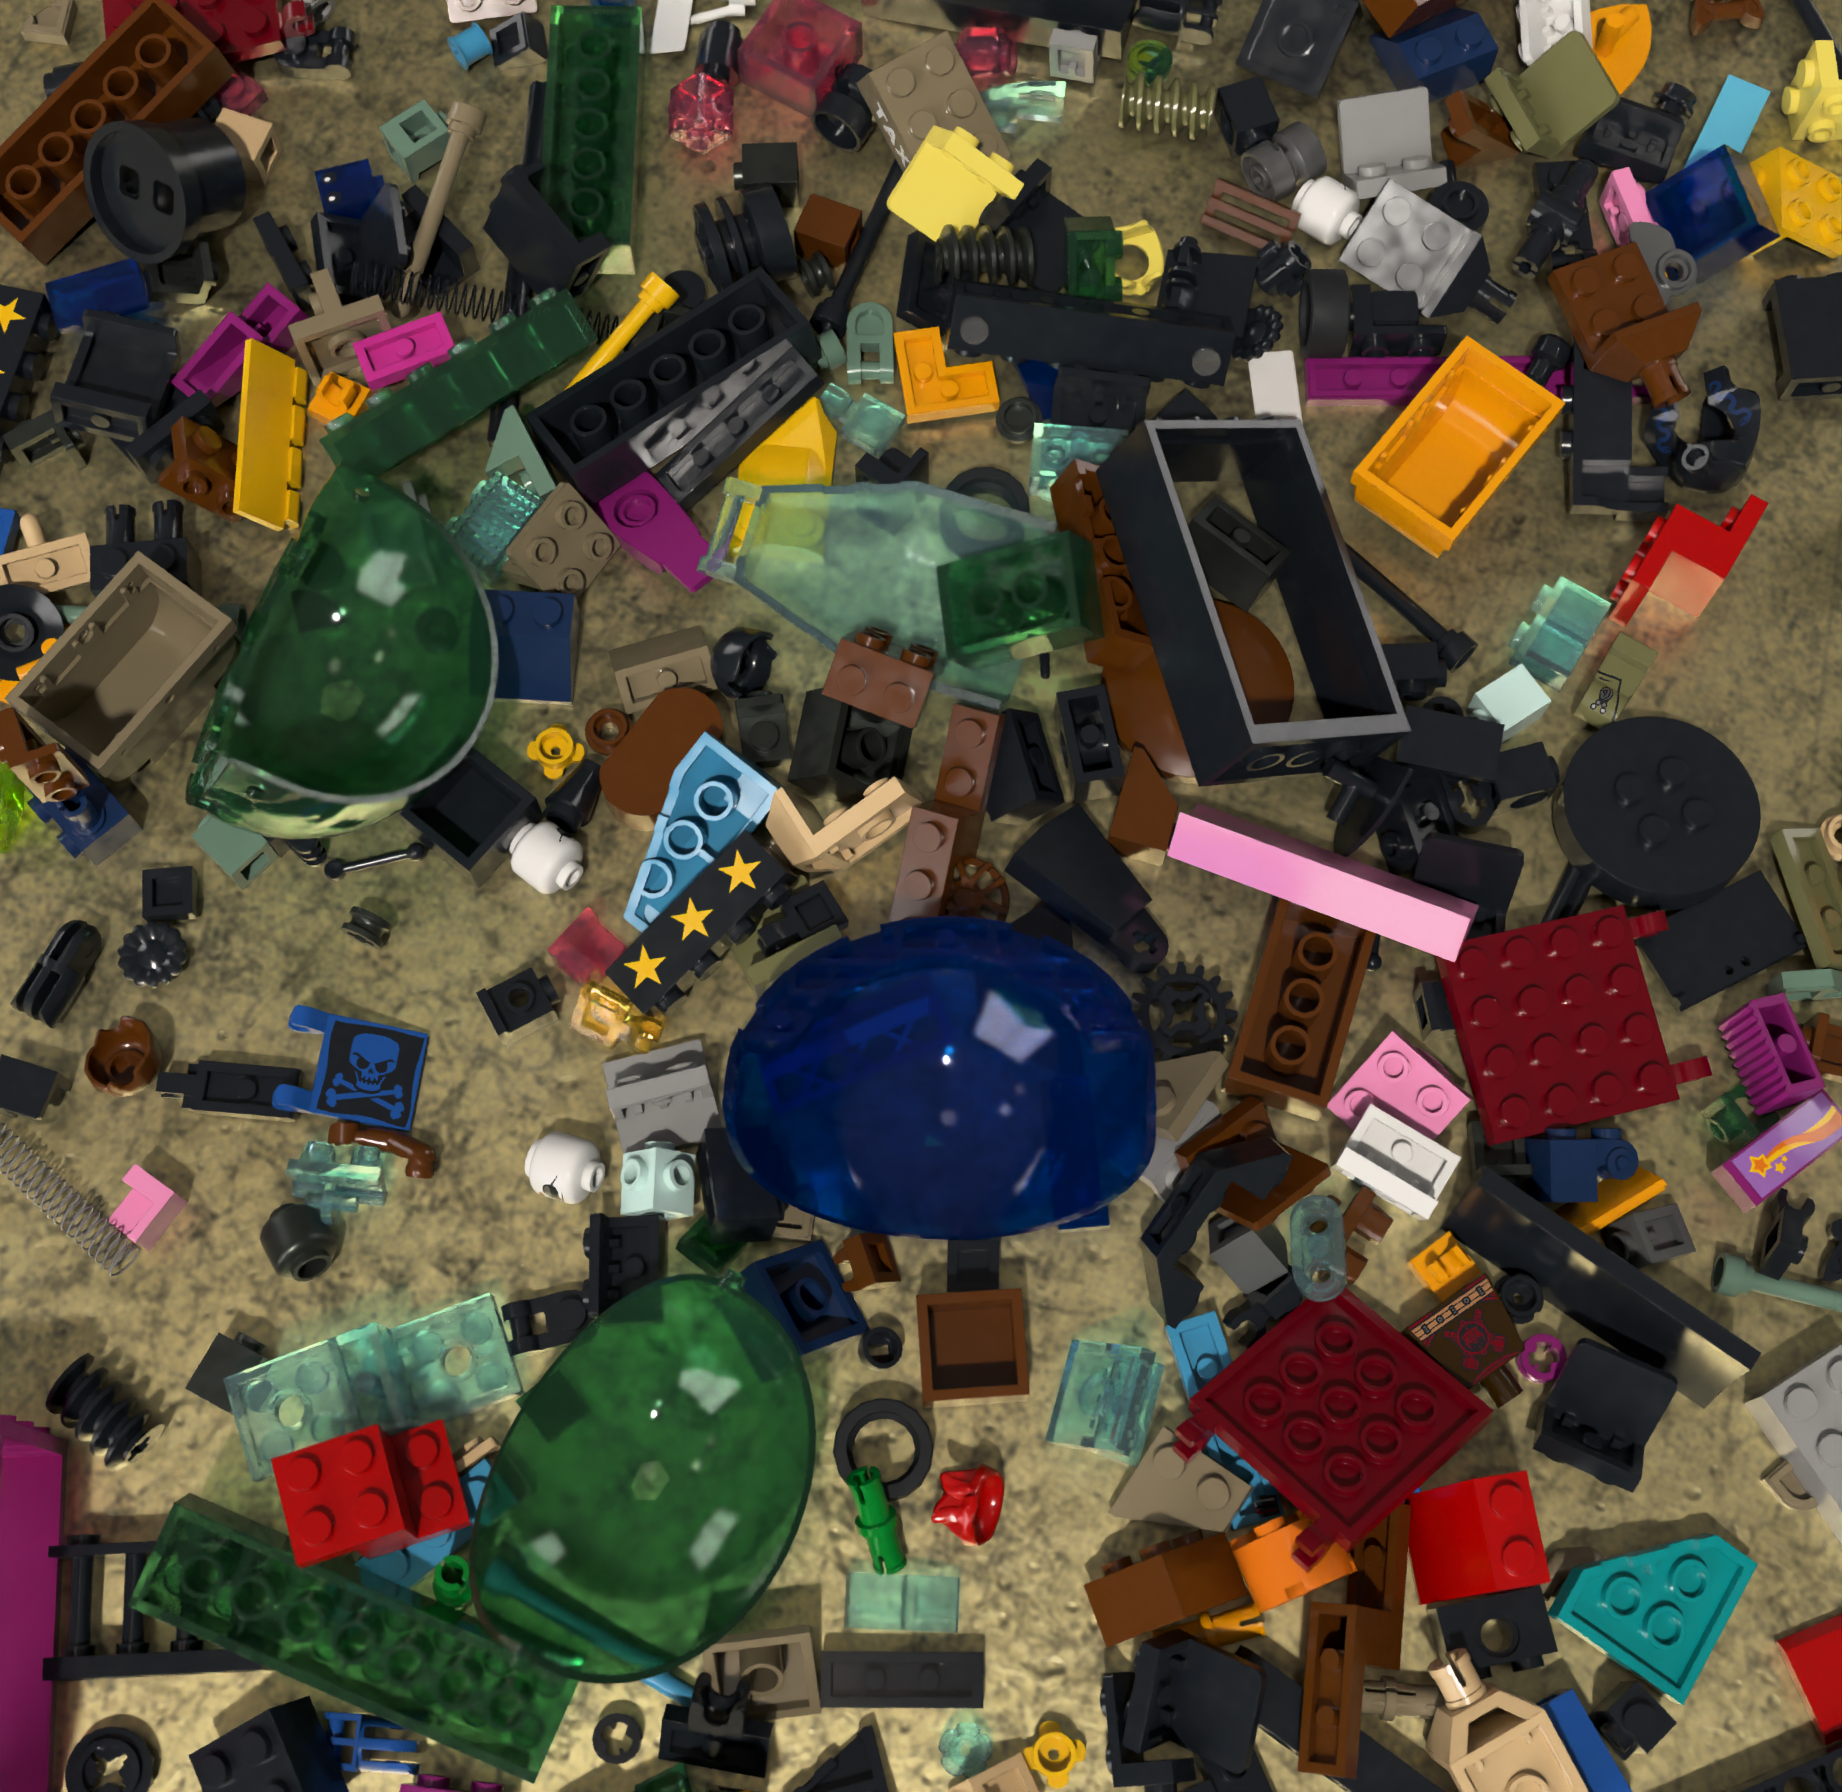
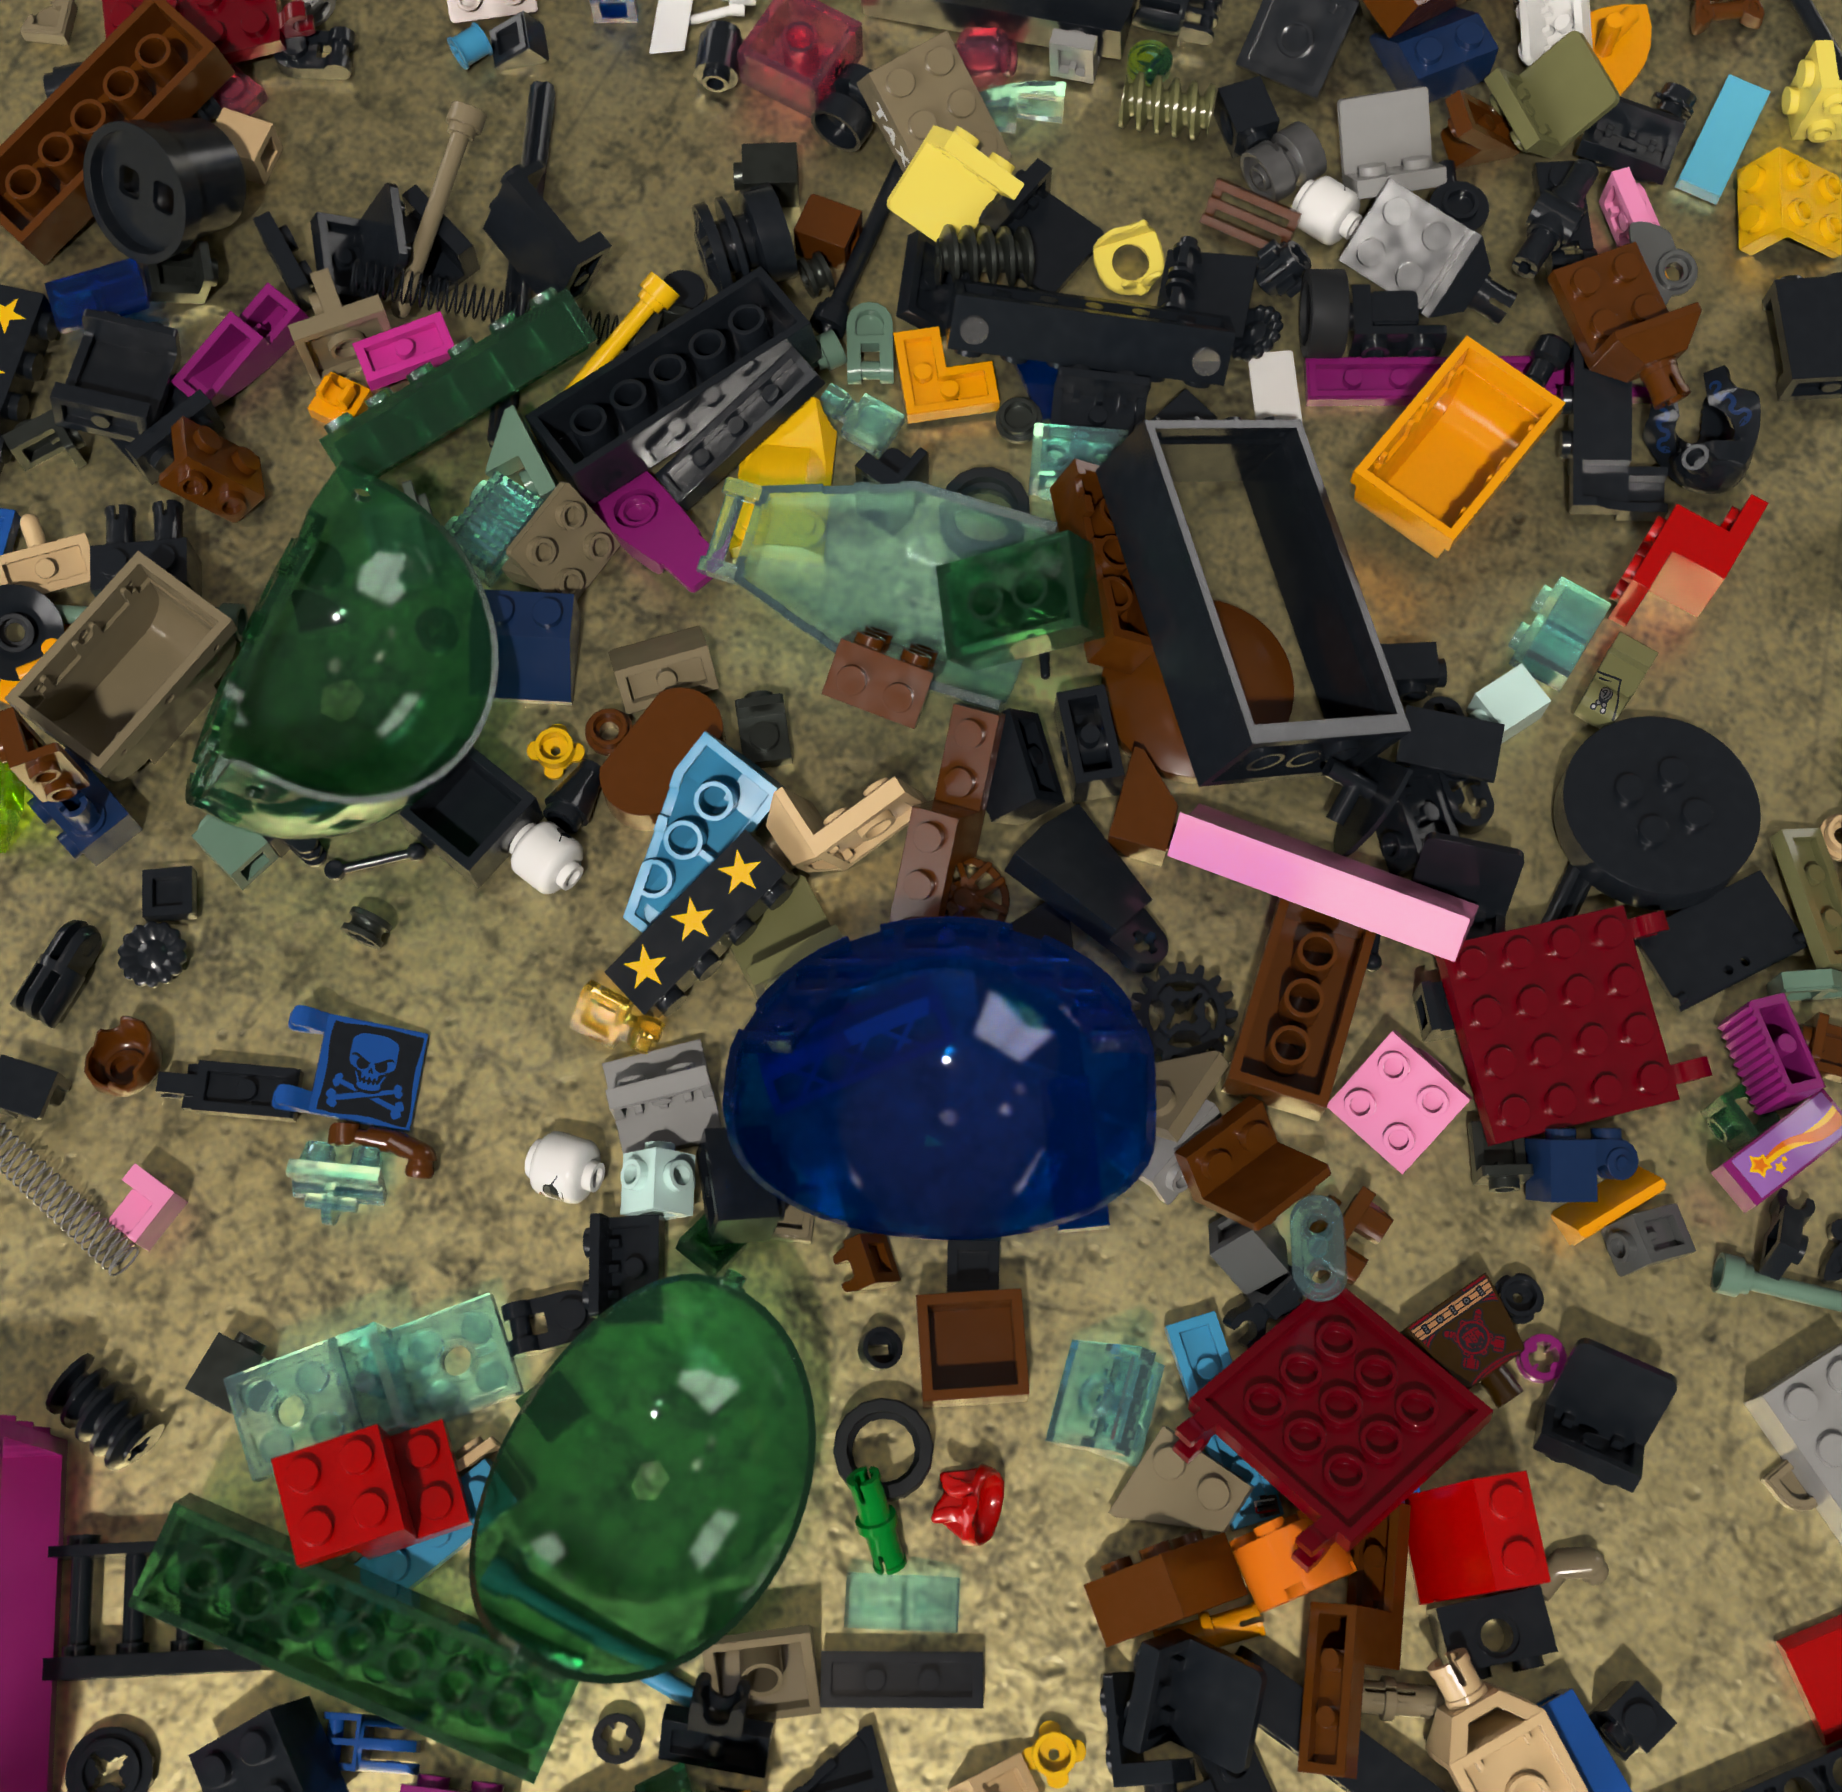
yellow windscreen [233,338,308,531] -> none
pearl dark grey head [260,1203,338,1282] -> none
clear blue brick [314,159,385,219] -> none
sand green brick [379,99,450,184] -> none
green pin [432,1555,477,1615] -> none
black brick [476,967,561,1048] -> none
clear green brick [540,5,647,274] -> none
clear pink panel [547,907,627,995] -> none
clear pink brick [668,71,734,155] -> none
black hair [710,627,777,700] -> none
dark blue slope [717,1239,870,1382] -> none
black plate [757,880,849,958] -> none
pearl dark grey slope [787,688,913,804] -> none
clear light blue plate [939,1722,992,1778] -> none
clear green brick [1064,216,1123,301] -> none
black slope [1140,1135,1294,1329] -> none
pearl dark grey brick [1188,496,1292,613] -> none
white bracket [1331,1104,1461,1221] -> none
black piece [1344,541,1478,673] -> none
light orange tile [1406,1231,1482,1305] -> none
black arch [1440,1168,1761,1409] -> none
black brick [1487,742,1560,816] -> none
teal plate [1547,1533,1758,1705] -> none
clear blue piece [1645,144,1781,284] -> none

